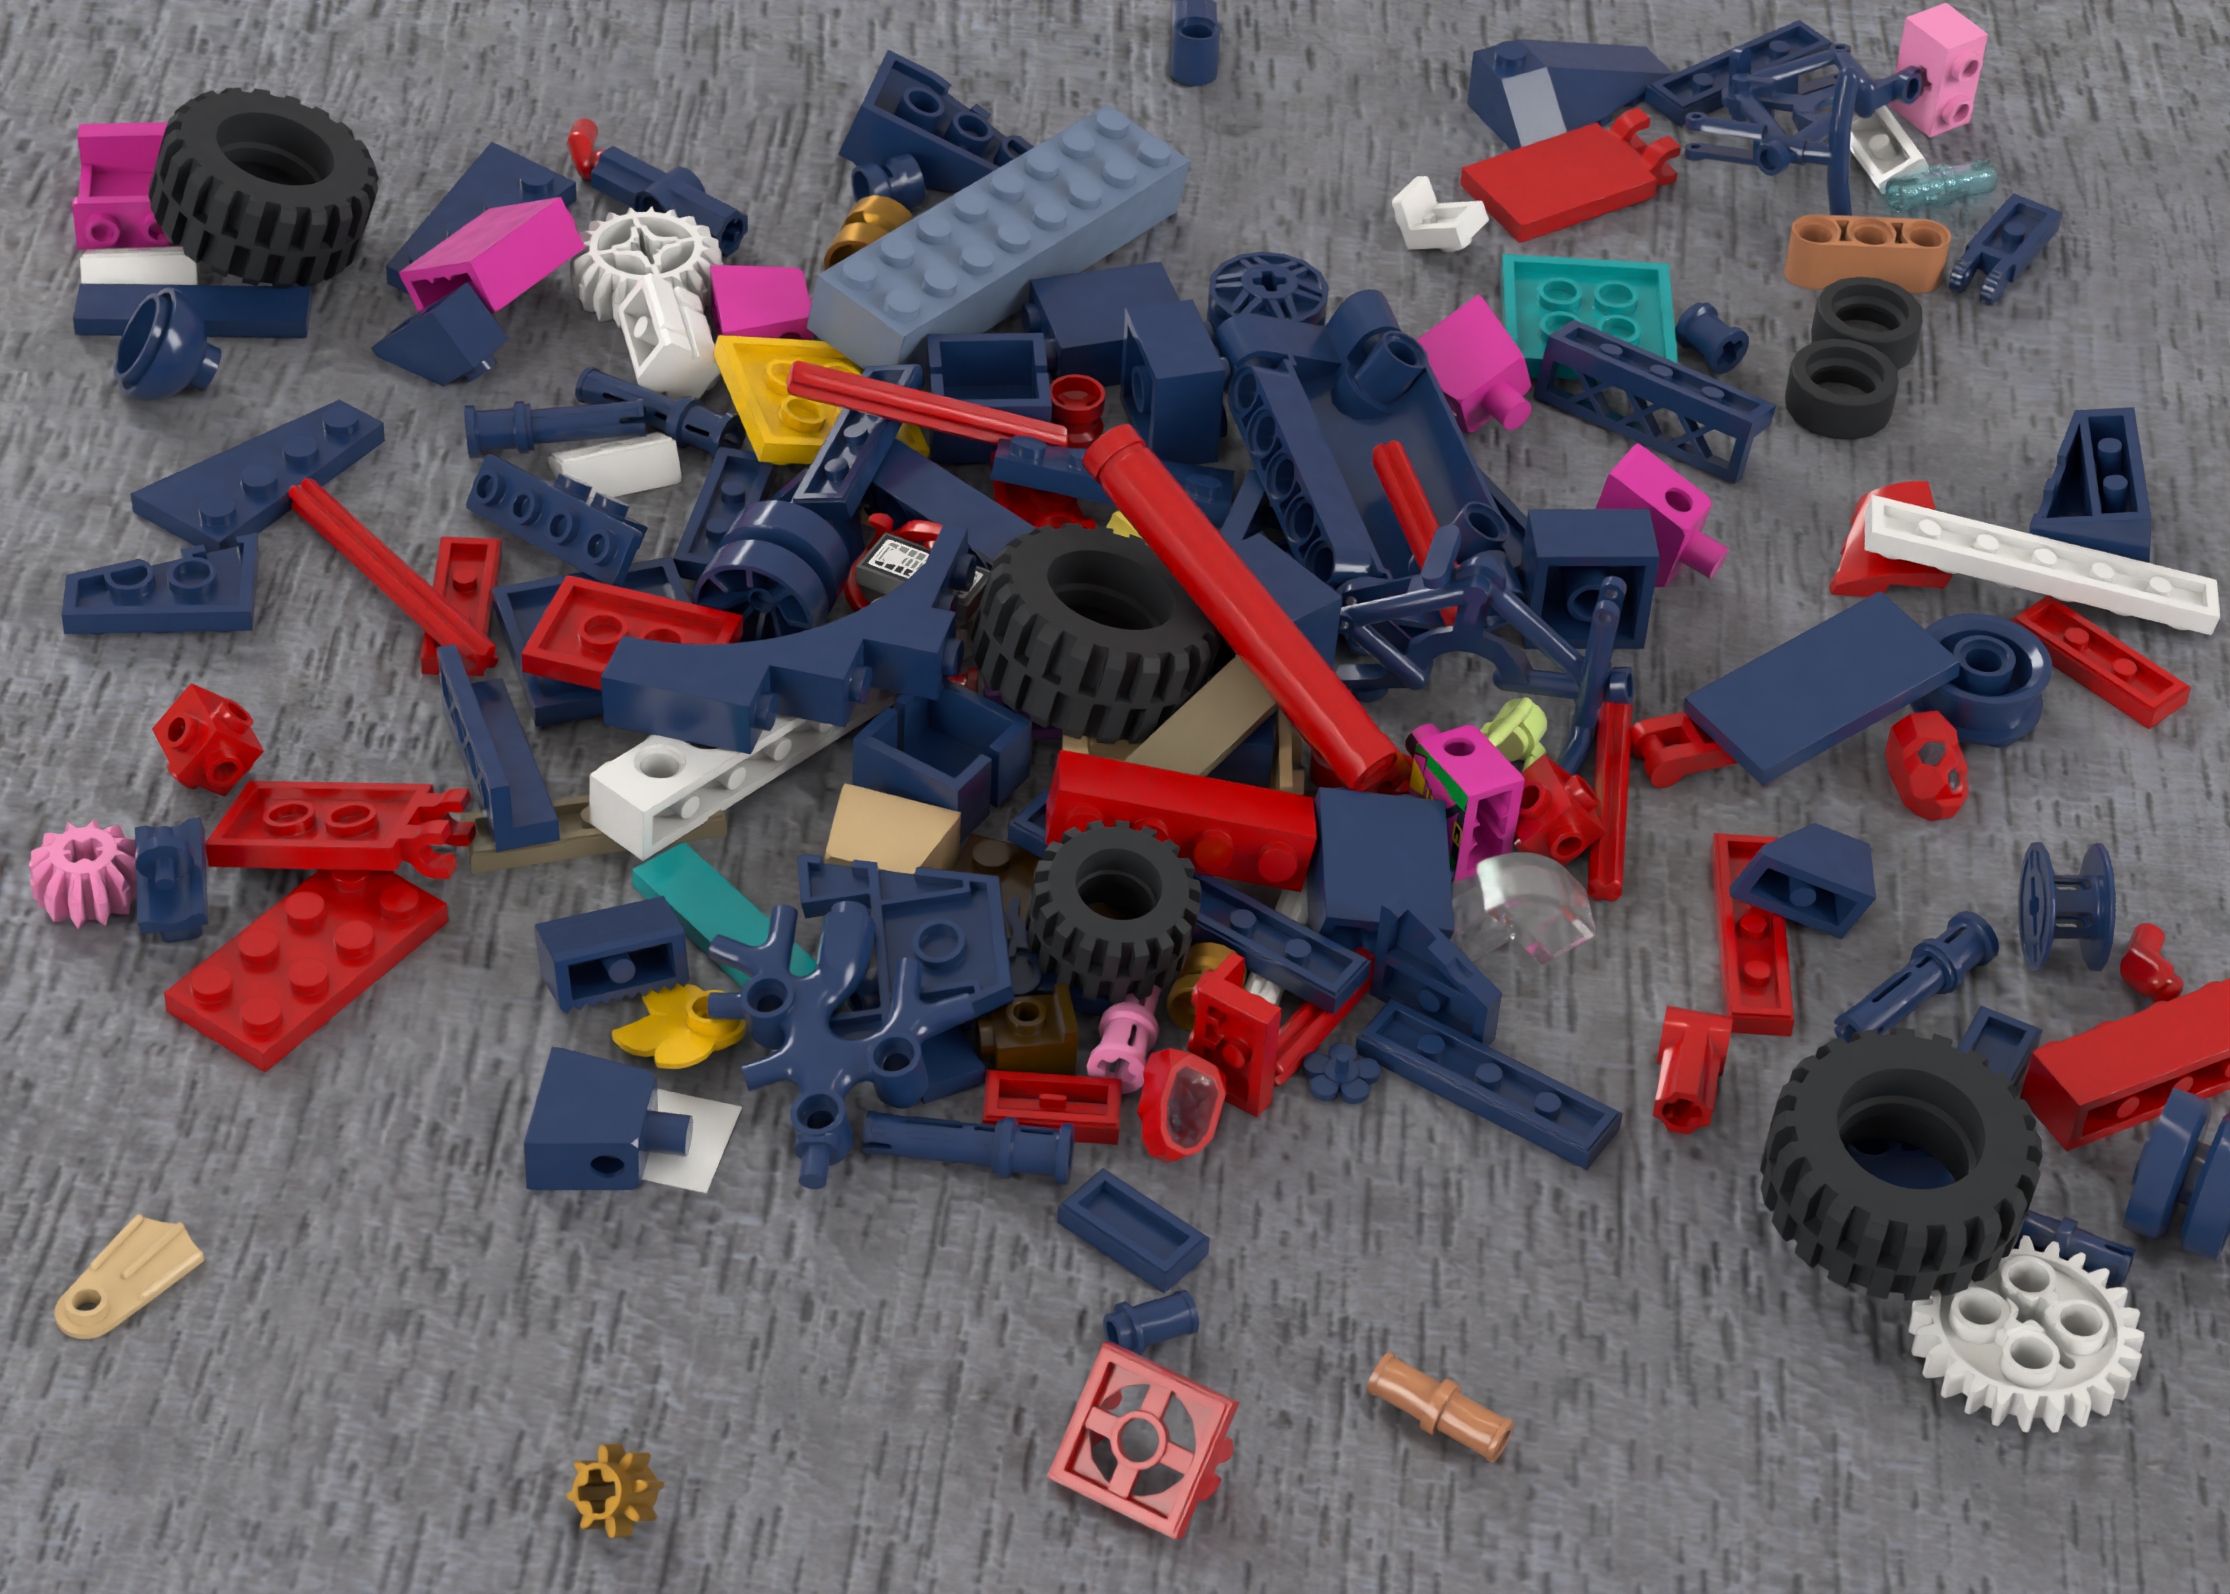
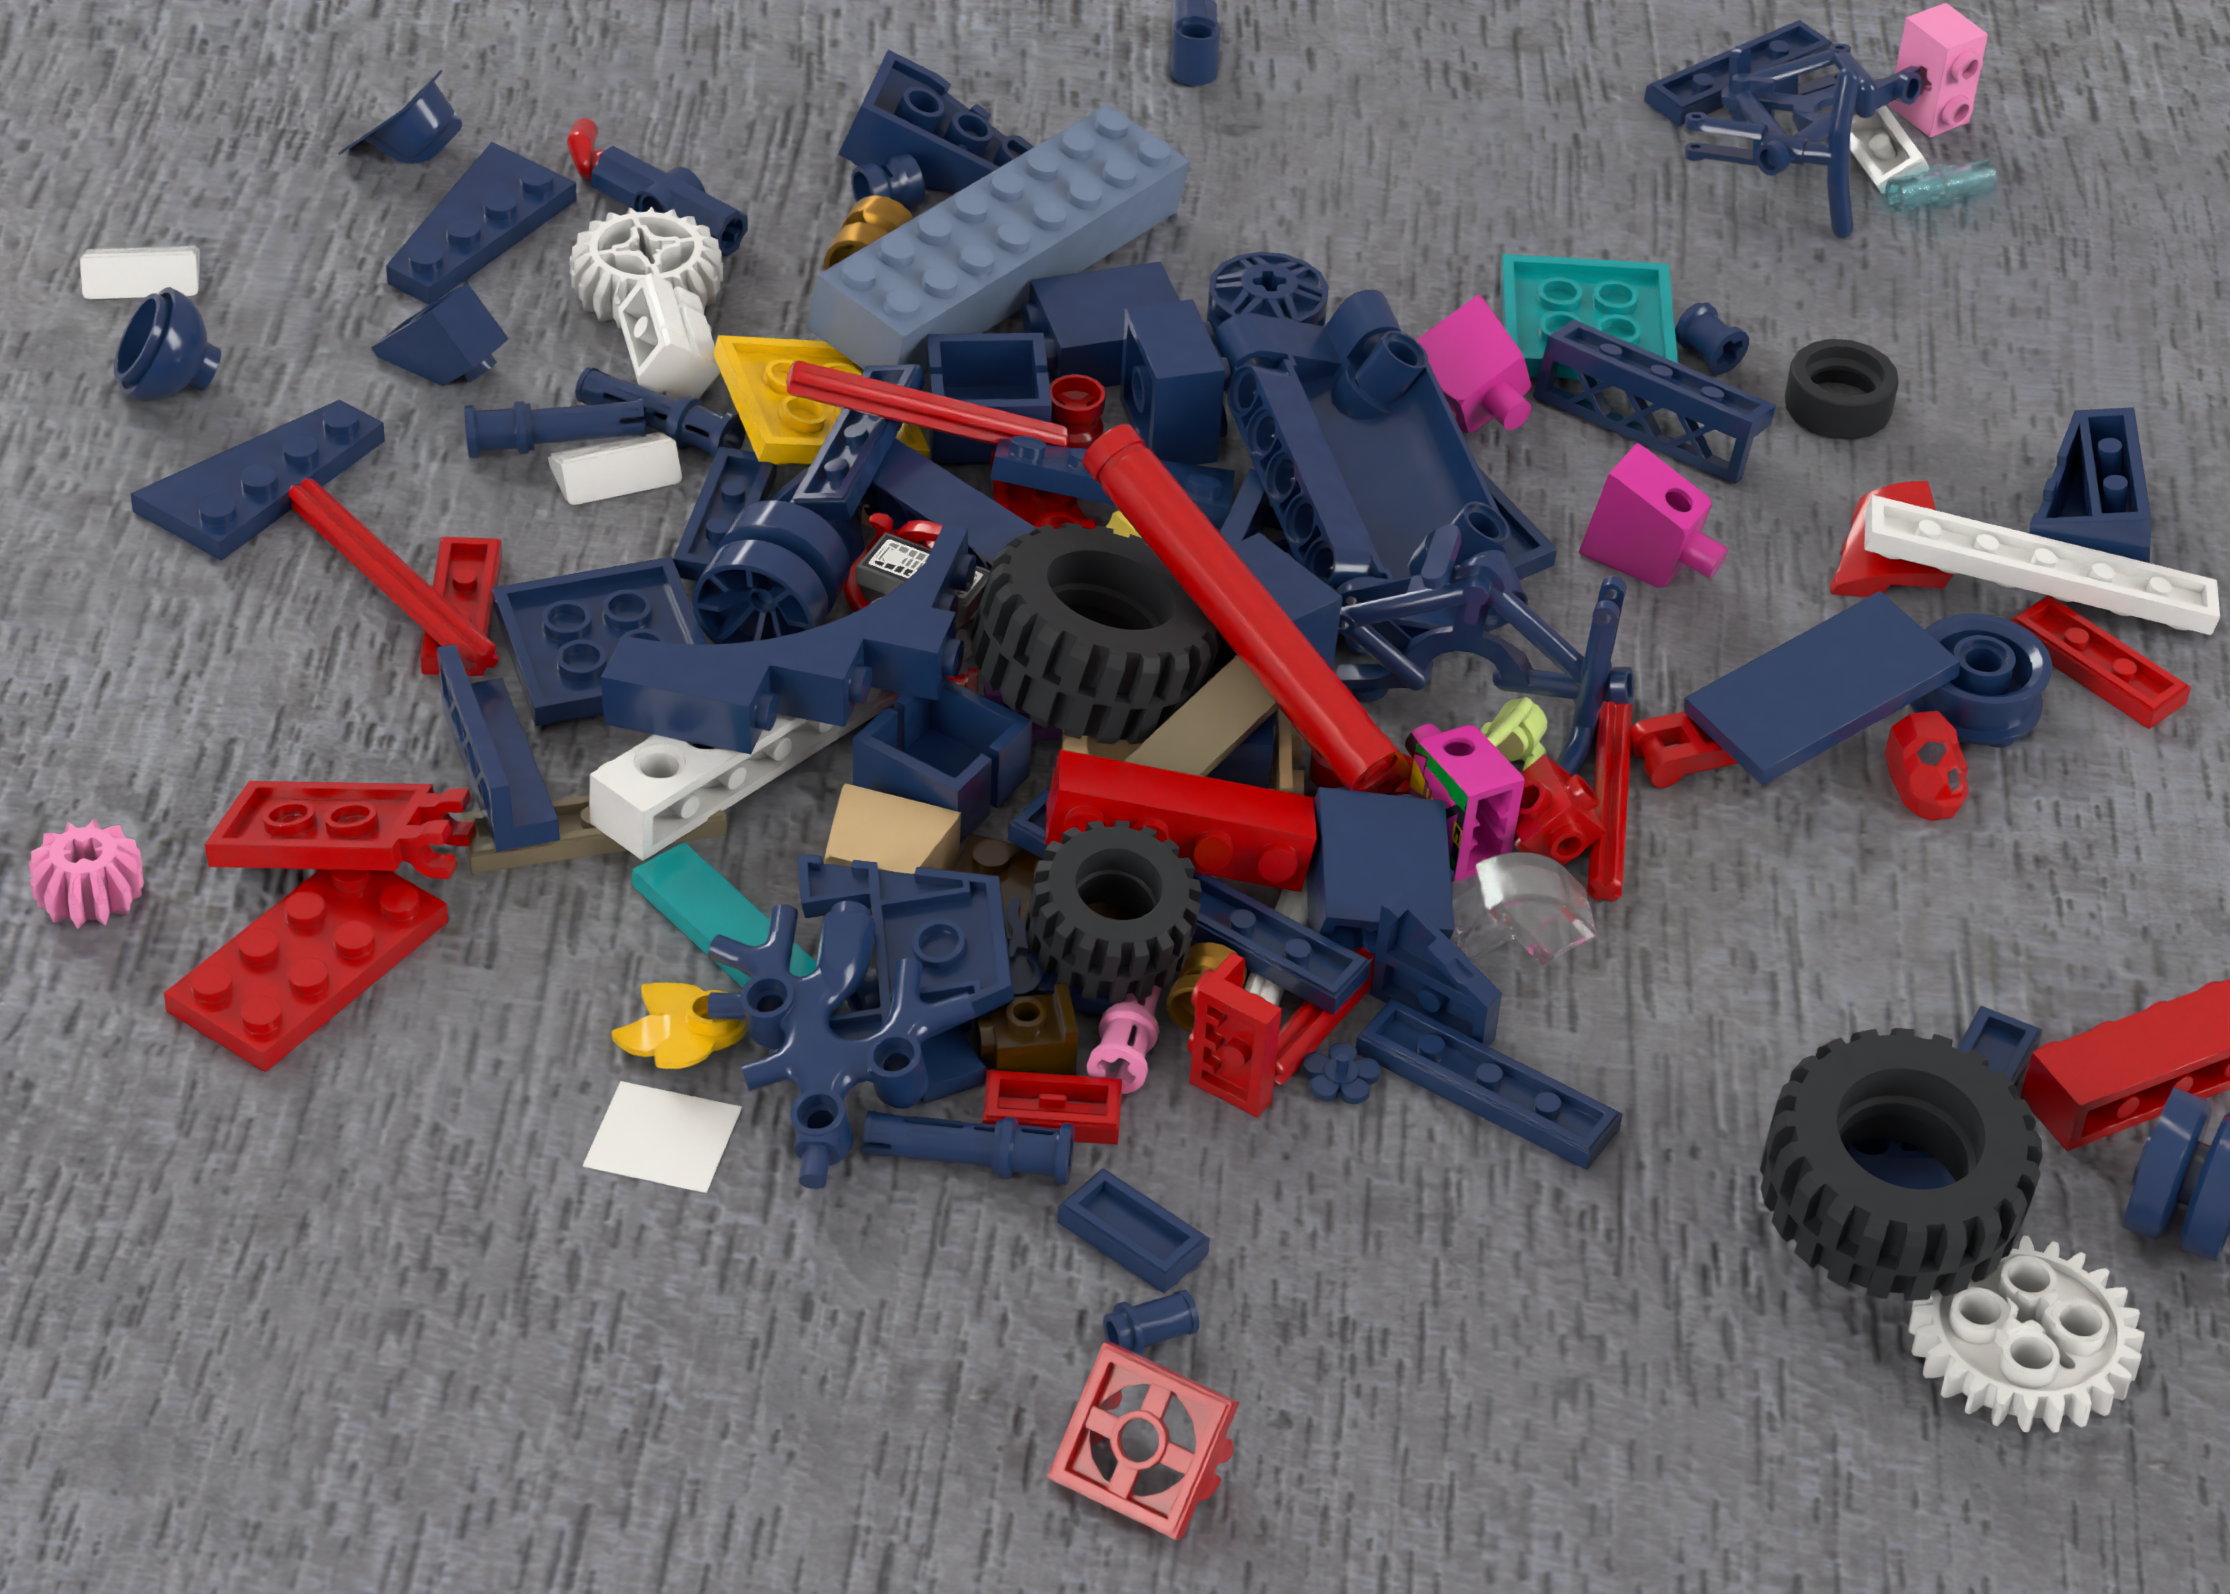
tan piece [54,1214,204,1339] -> none
dark blue wing [61,532,259,635] -> none
dark pink panel [72,122,181,249] -> none
dark blue tile [73,283,312,338] -> none
dark blue hips [135,817,208,943] -> none
black tyre [148,87,379,289] -> none
red brick [152,683,264,797] -> none
dark pink brick [399,197,585,314] -> none
dark blue bracket [466,454,648,587] -> none
red plate [521,575,743,690] -> none
dark blue torso [524,1047,693,1190] -> none
dark blue brick [534,896,690,1013] -> none
pearl gold gear [566,1444,665,1538] -> none
dark pink torso [710,265,813,341] -> none
rock [1137,1048,1226,1163] -> none
nougat pin [1367,1352,1515,1463] -> none
red axle [1372,440,1458,626] -> none
white bracket [1392,176,1489,253] -> none
red tile [1460,107,1681,243] -> none
dark blue wedge [1467,39,1674,150] -> none
dark blue brick [1519,509,1660,649] -> none
red piece [1652,1005,1733,1134] -> none
red tile [1711,833,1794,1037] -> none
dark blue slope [1729,823,1876,939] -> none
nougat beam [1784,215,1951,293] -> none
black tyre [1811,277,1923,370] -> none
dark blue pin [1834,911,1999,1044] -> none
dark blue hinge [1948,193,2063,306] -> none
dark blue pin [2013,1209,2136,1288] -> none
dark blue piece [2018,842,2116,971] -> none
red arm [2120,923,2184,1003] -> none
none -> dark blue piece [338,70,462,164]

